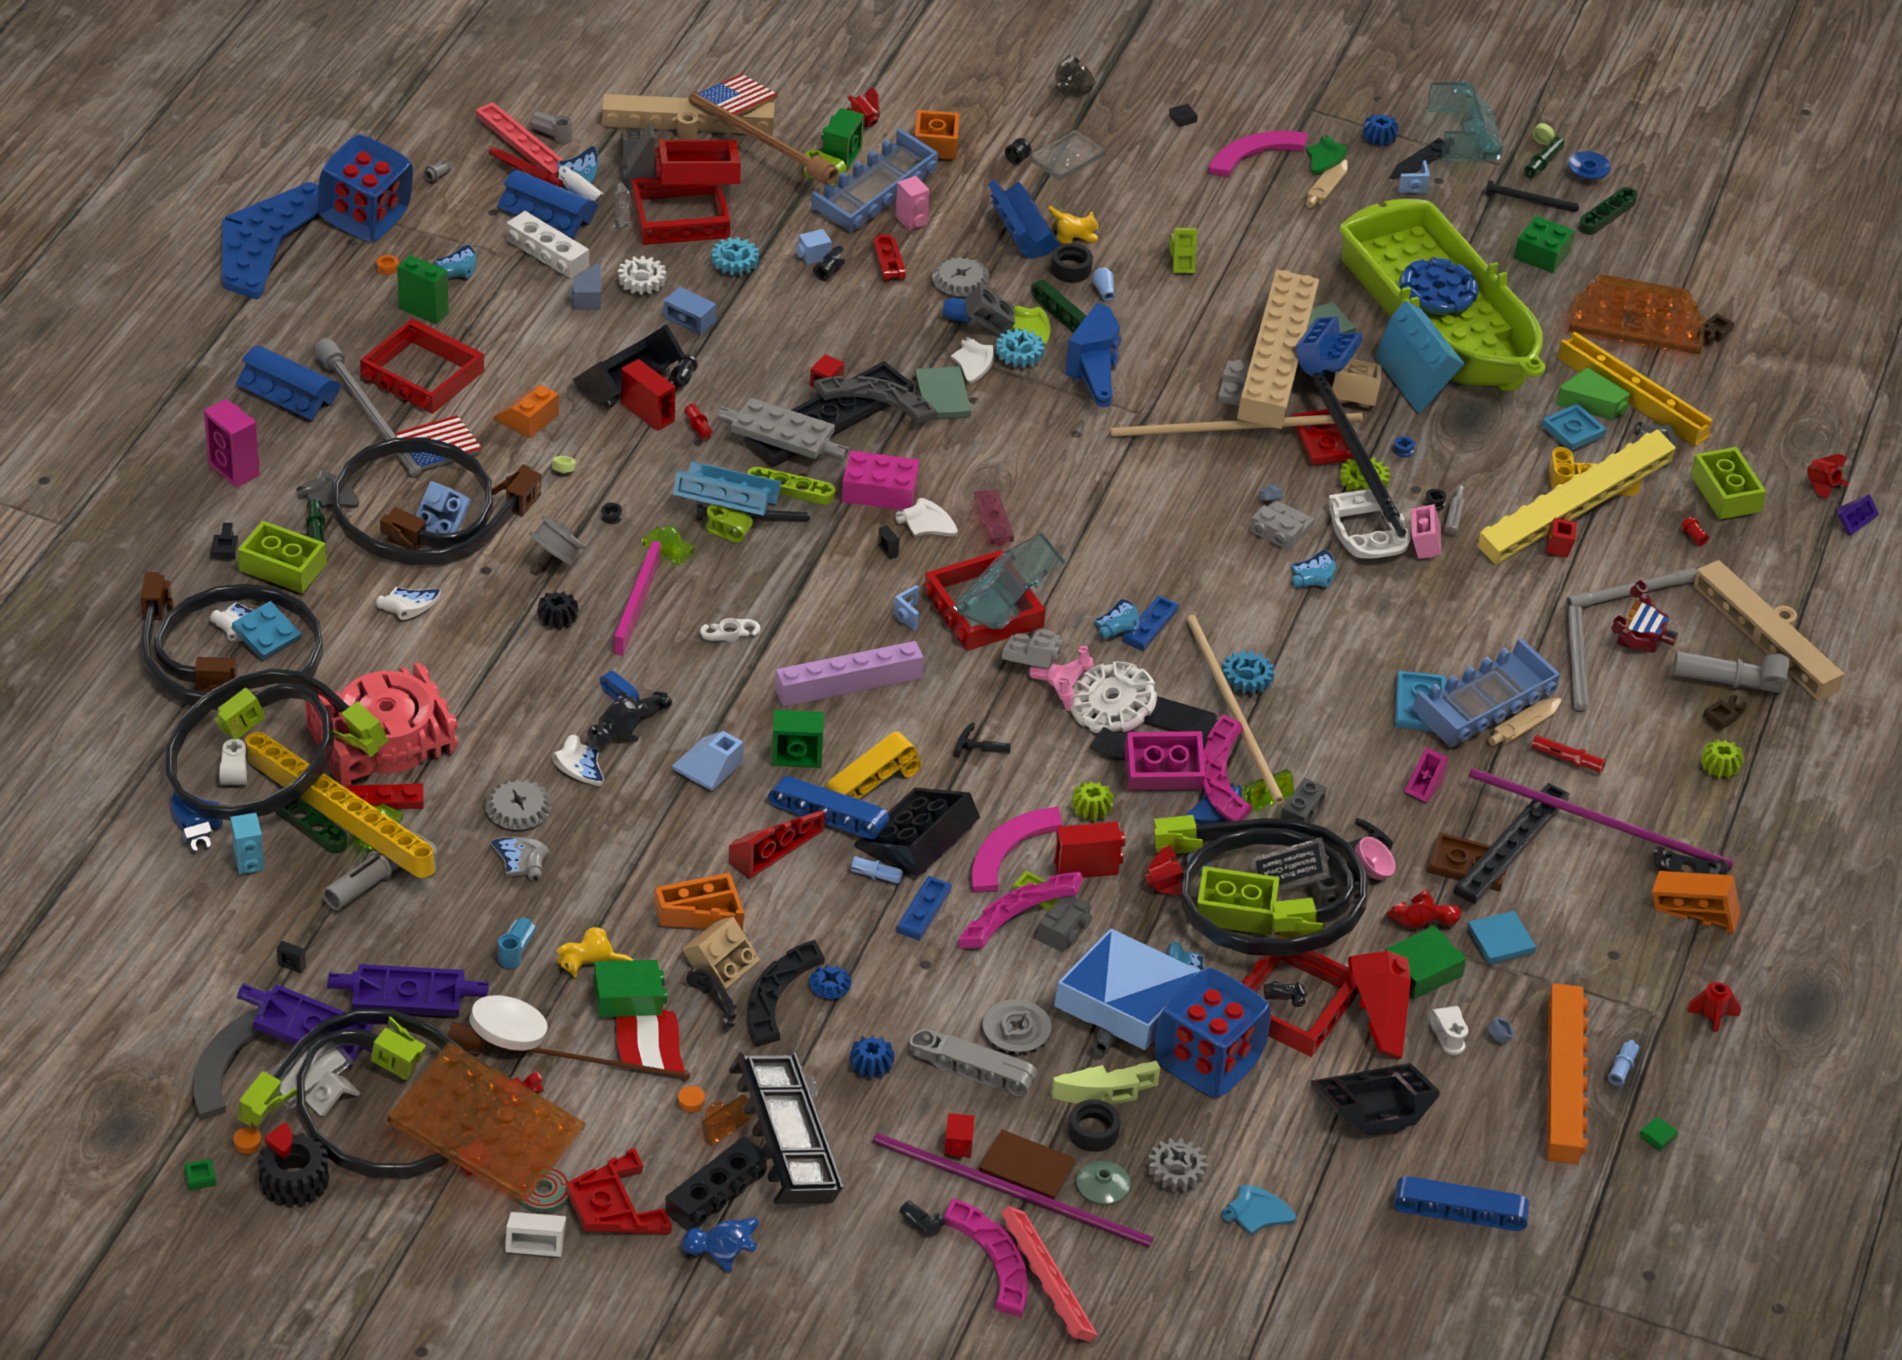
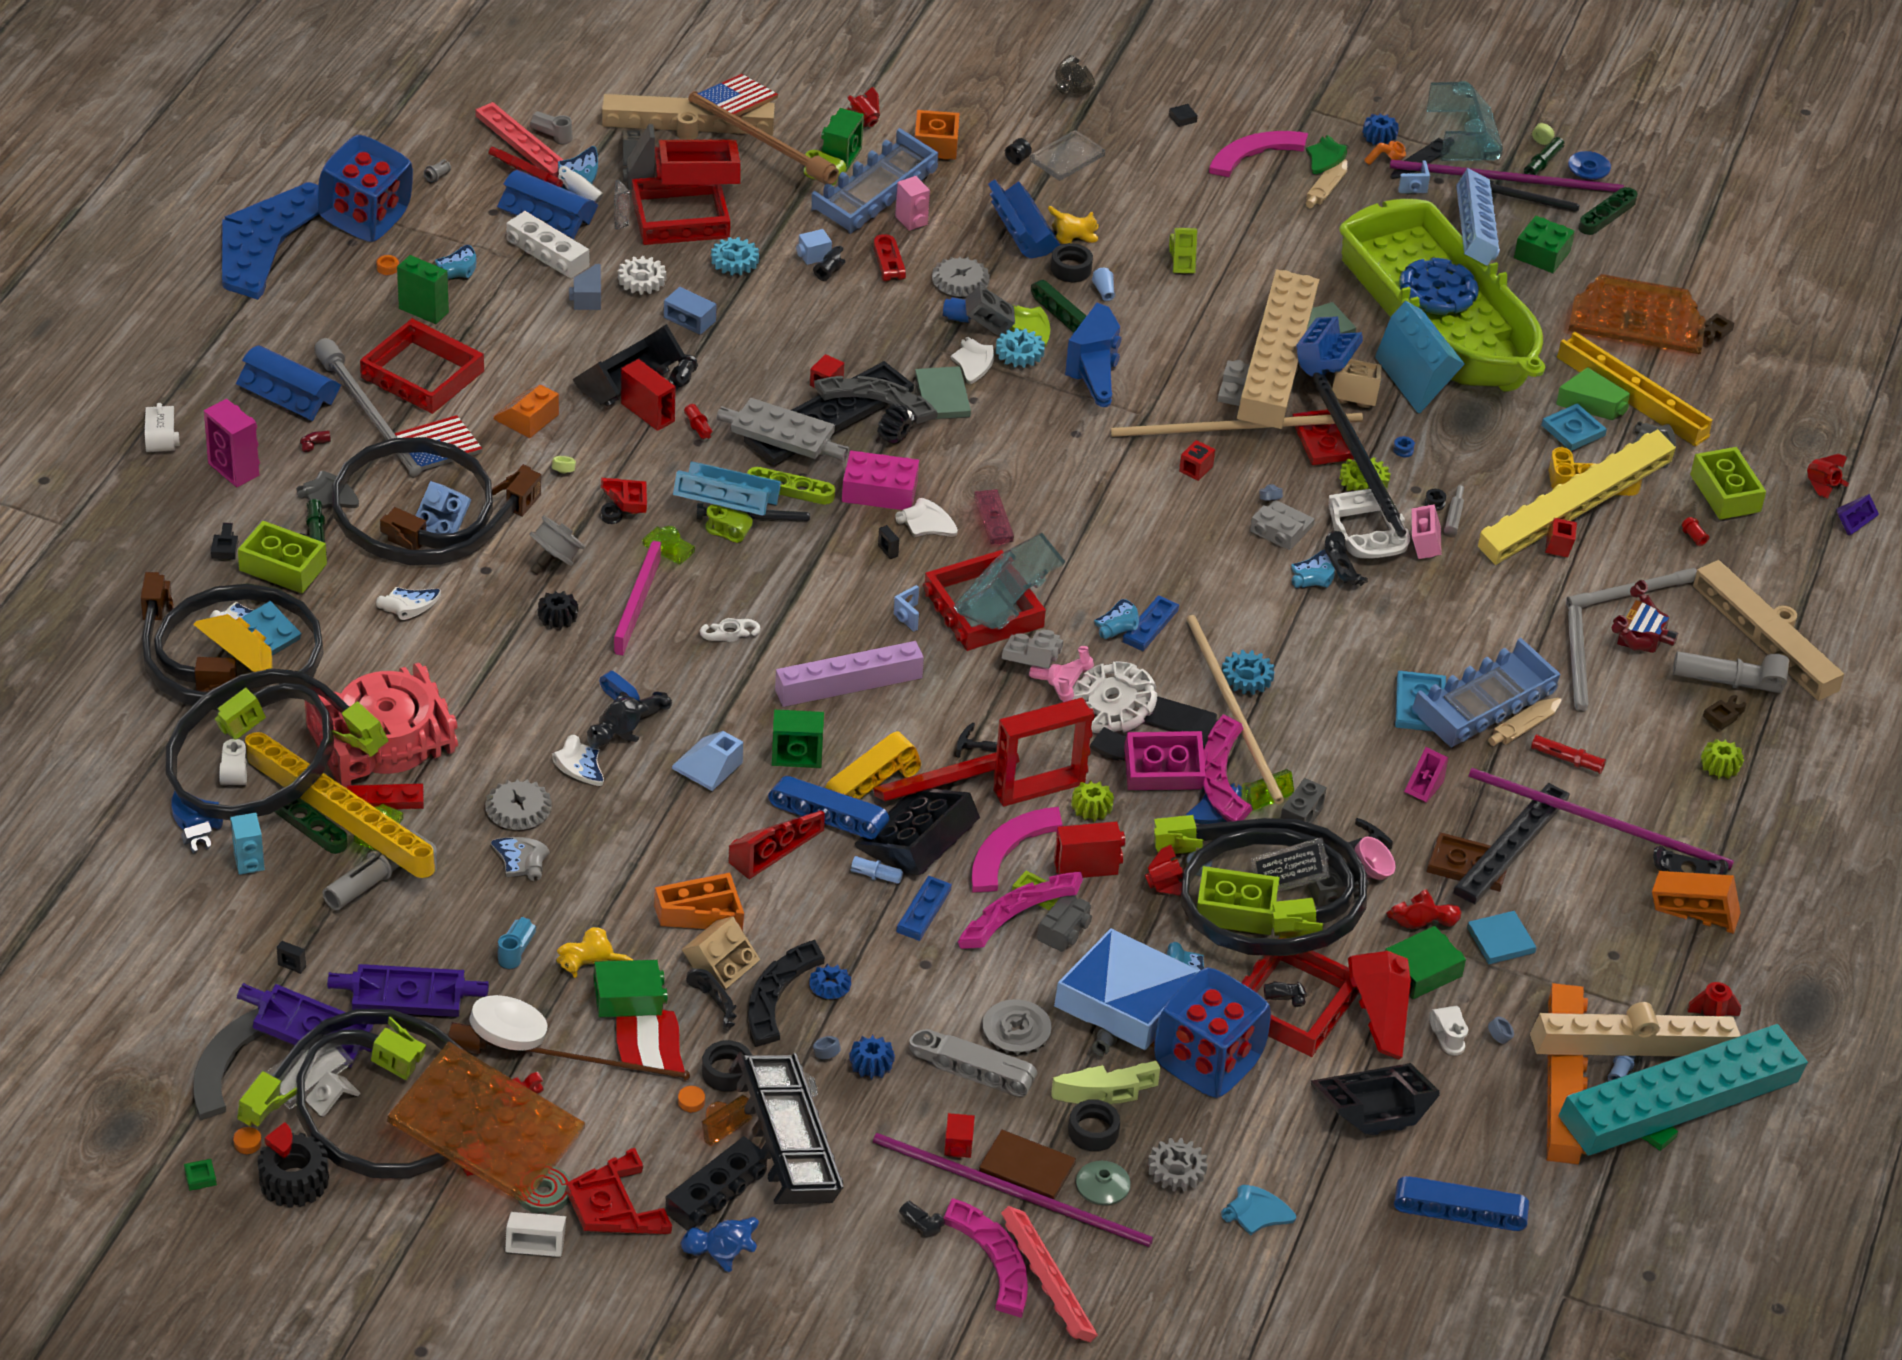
none -> white door [145,403,180,452]
none -> yellow wedge [193,614,273,672]
none -> dark red arm [300,430,331,452]
none -> red wing [600,477,647,514]
none -> black tyre [702,1040,752,1092]
none -> sand blue tile [813,1036,841,1059]
none -> red tile [873,753,1020,801]
none -> black gear [877,403,914,444]
none -> red window [993,697,1095,807]
none -> red brick [1179,440,1216,481]
none -> black piece [1325,530,1368,586]
none -> orange plate [1364,141,1406,165]
none -> magenta piece [1390,160,1624,192]
none -> light blue brick [1456,168,1500,266]
none -> tan hinge [1530,1002,1740,1056]
none -> teal brick [1558,1024,1808,1156]

